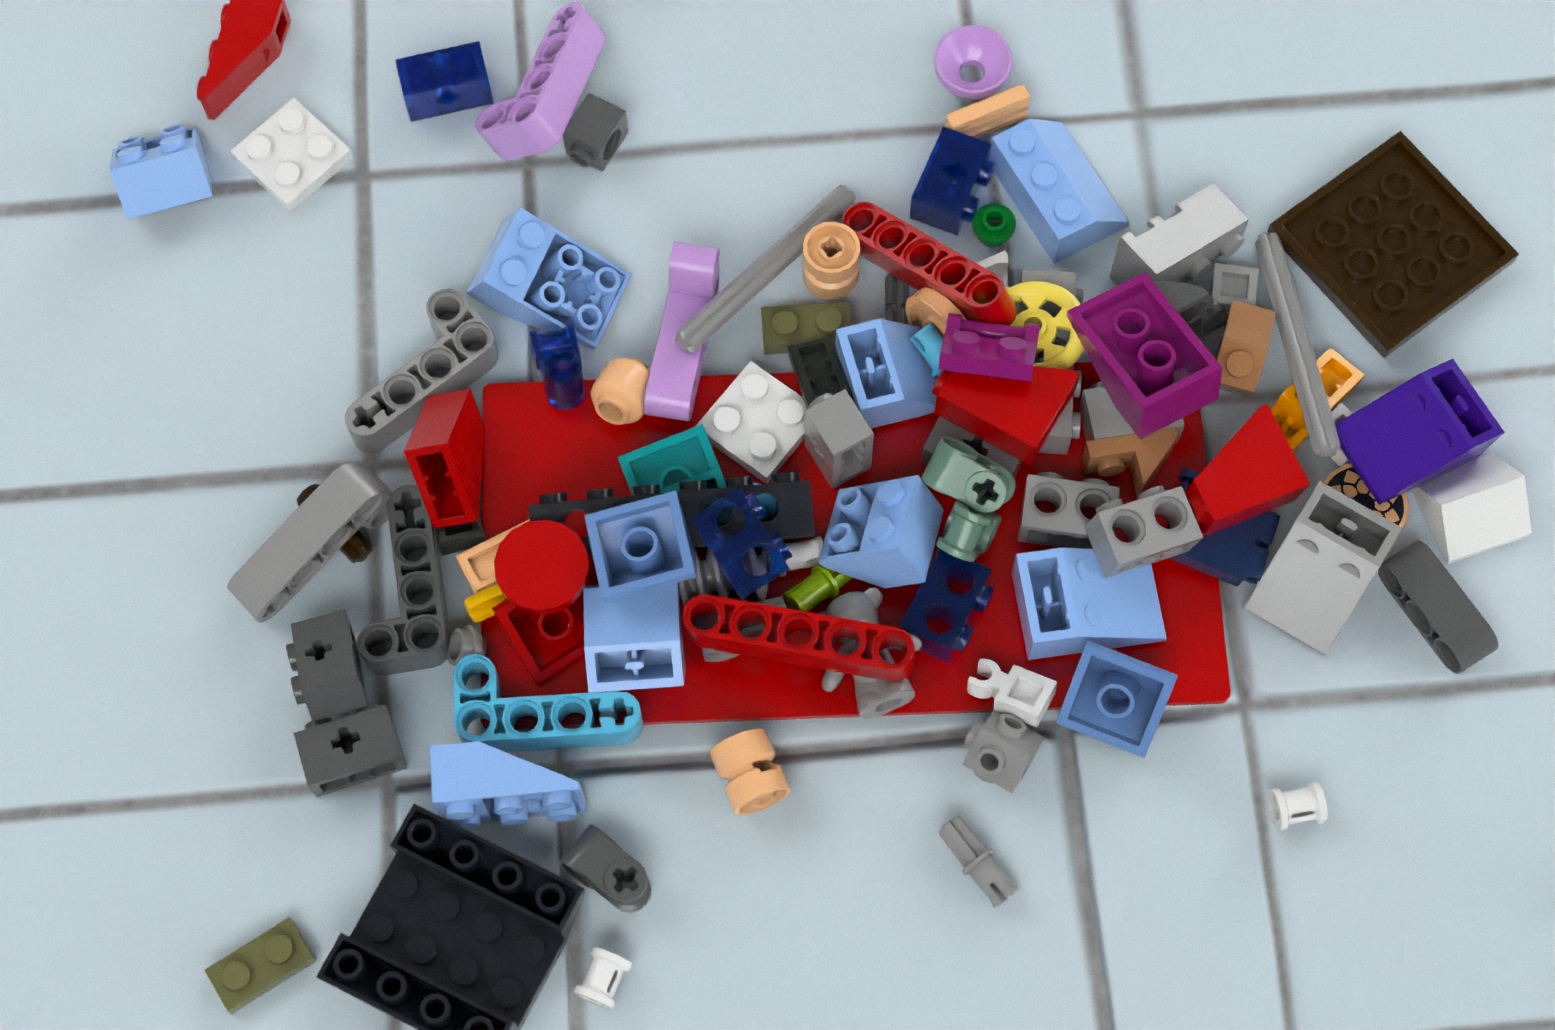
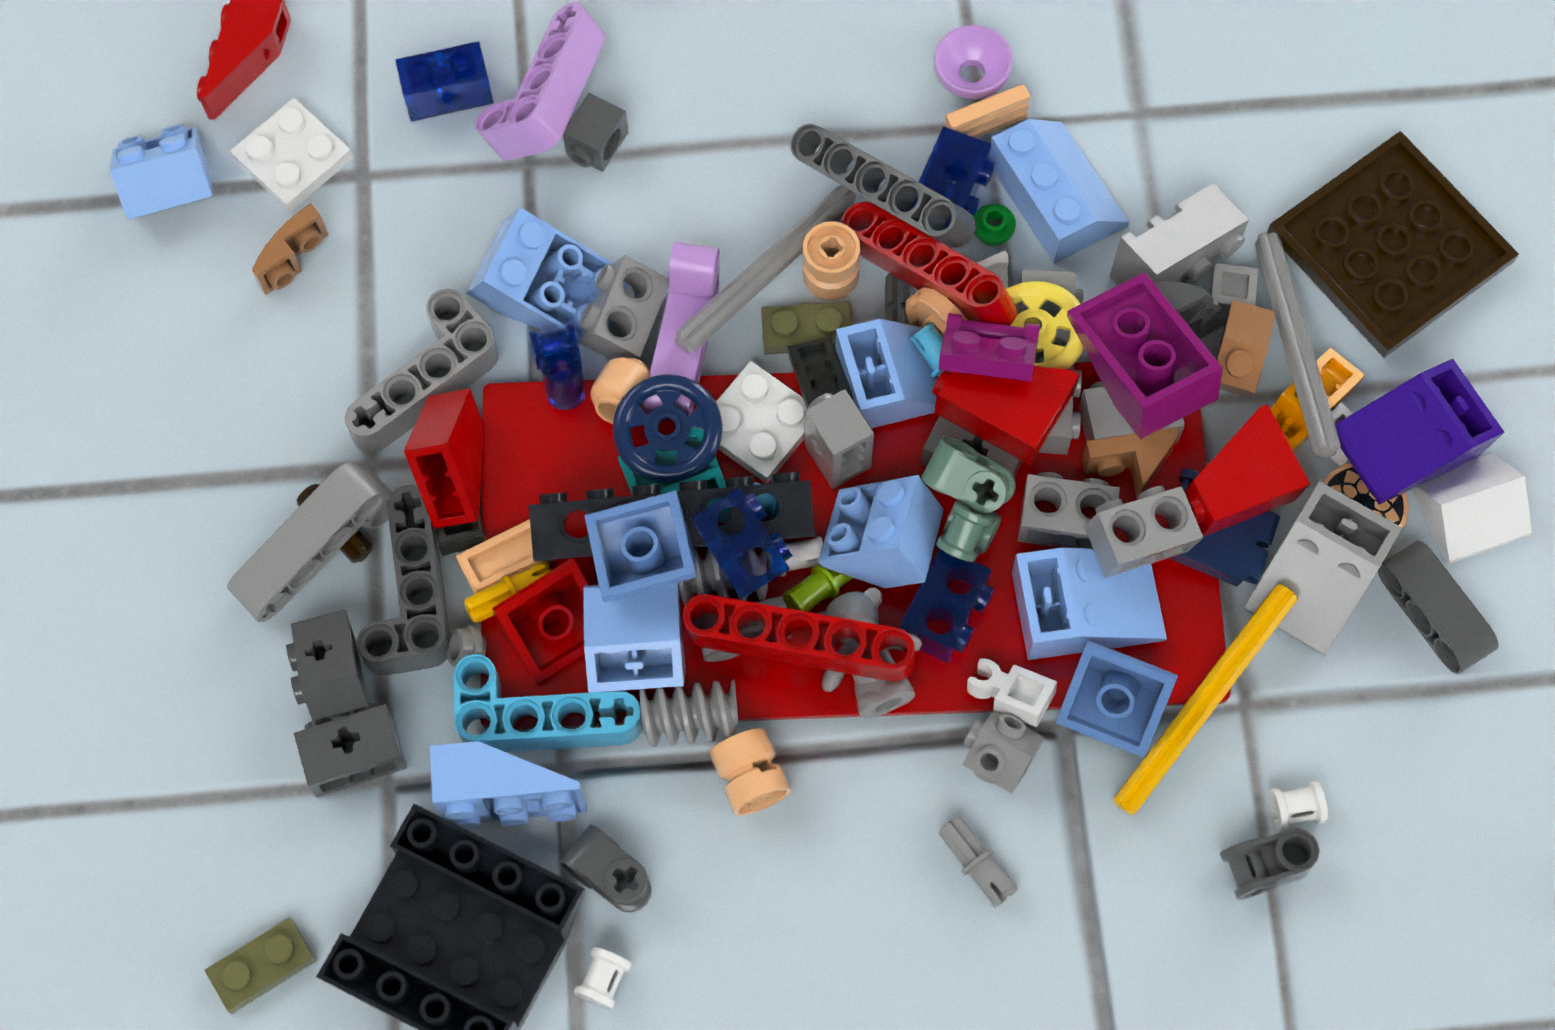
red tile [494,519,590,615] -> none
none -> medium nougat slope [252,203,328,295]
none -> light grey brick [578,255,669,360]
none -> dark blue plate [613,374,723,483]
none -> light grey piece [640,679,739,747]
none -> dark grey beam [791,124,975,248]
none -> yellow axle [1113,584,1297,815]
none -> dark grey piece [1220,828,1320,900]

